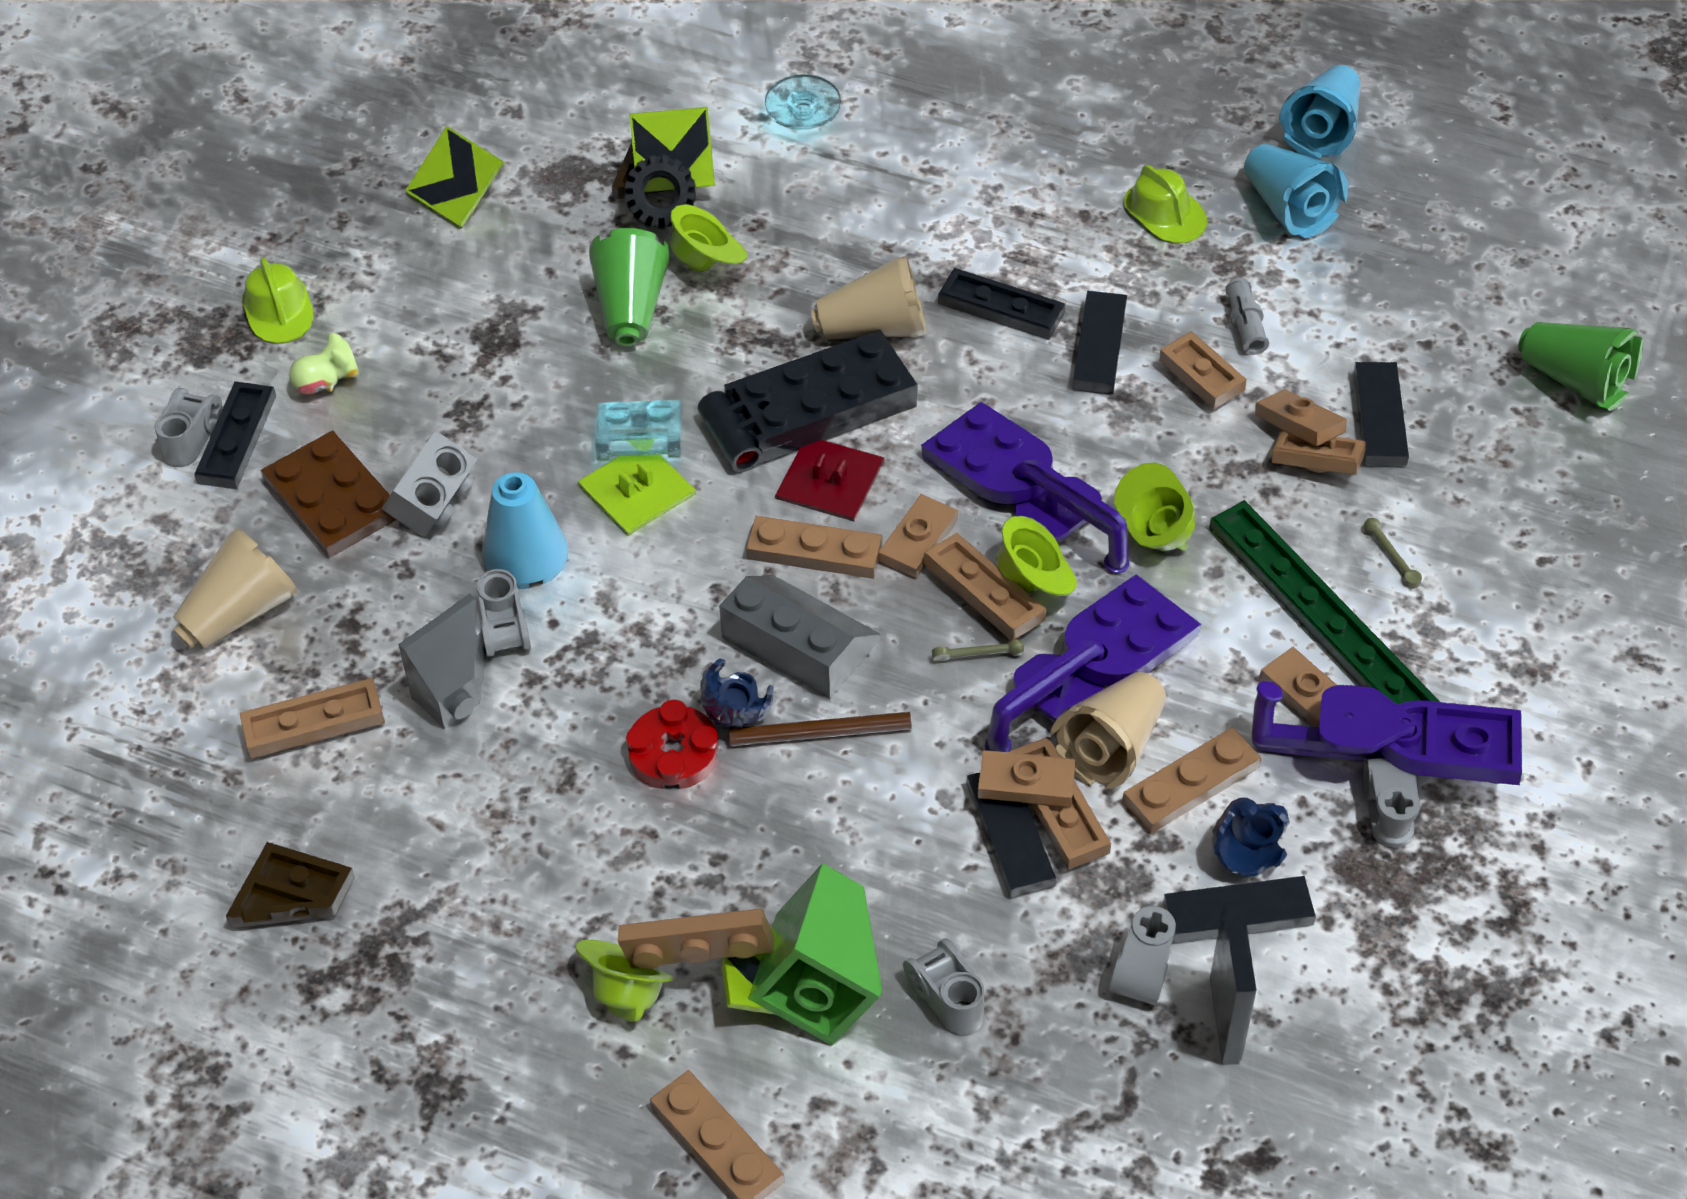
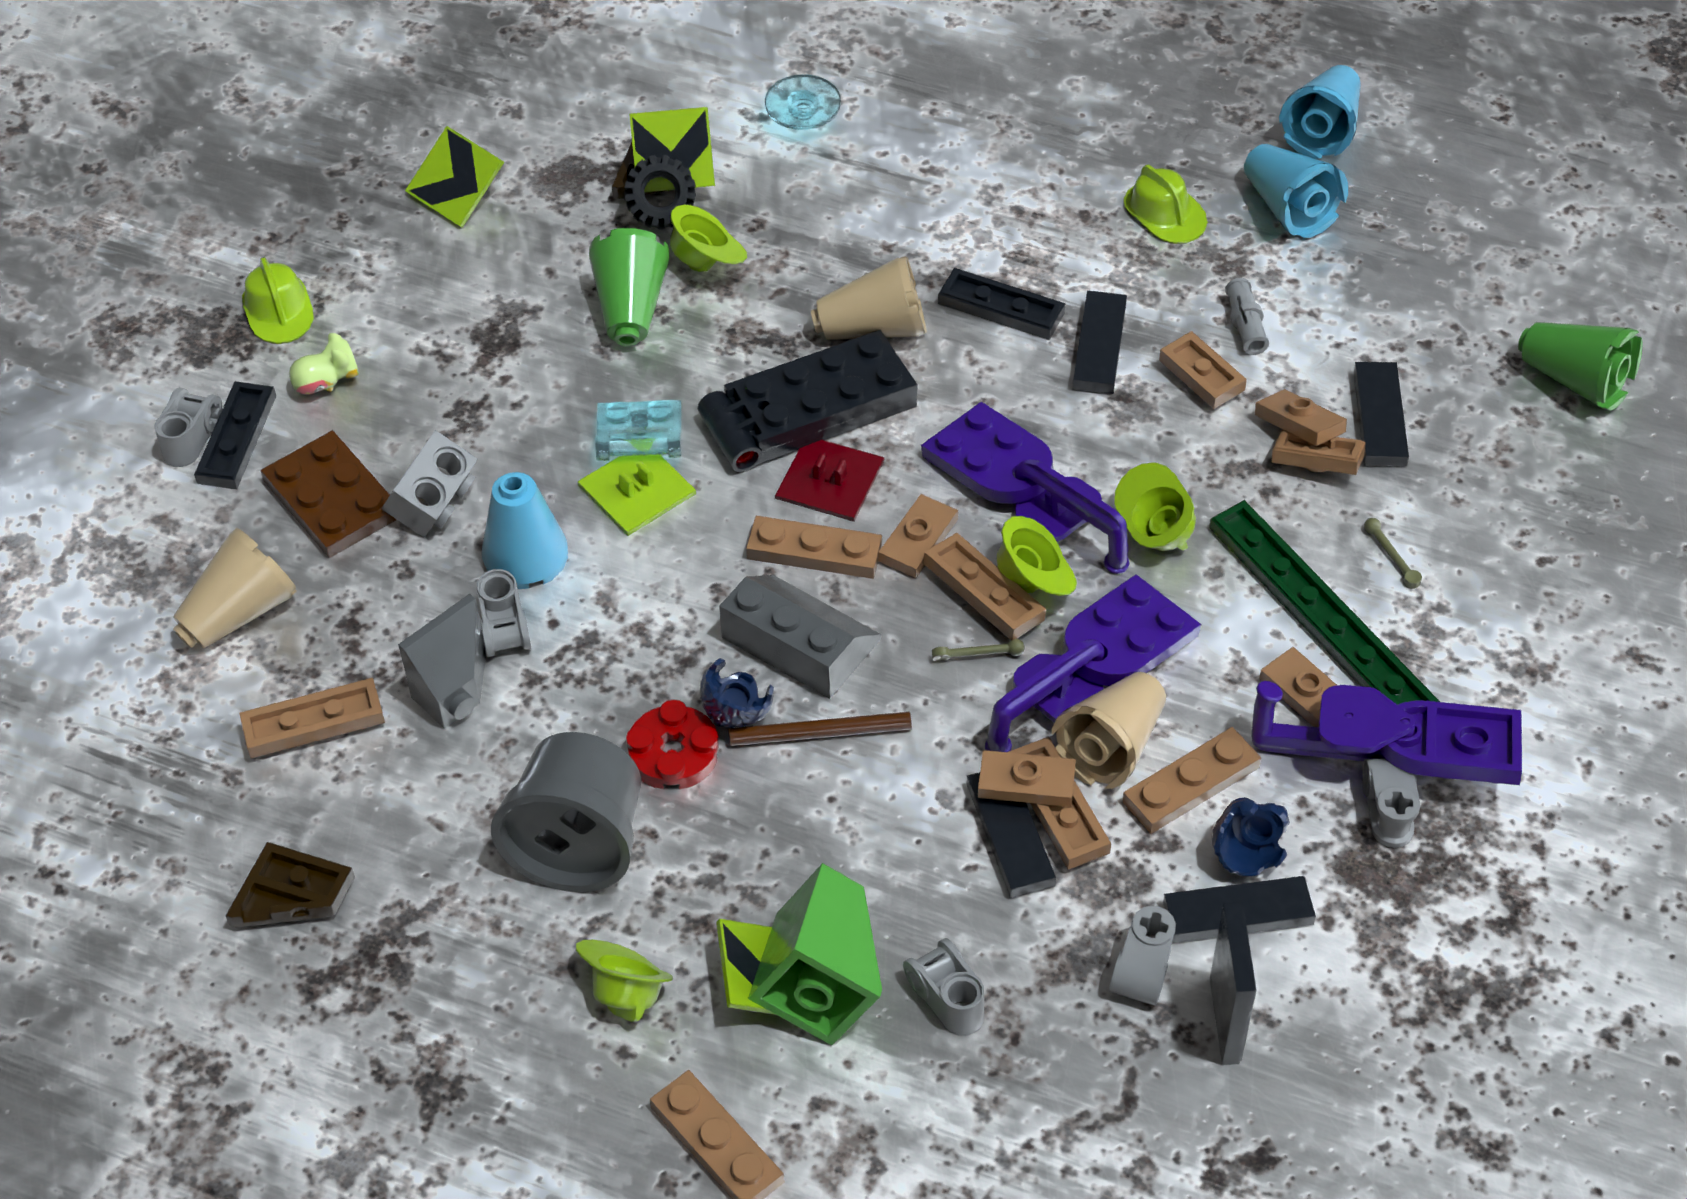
medium nougat plate [617,908,774,969] -> none
none -> dark grey piece [491,732,641,892]

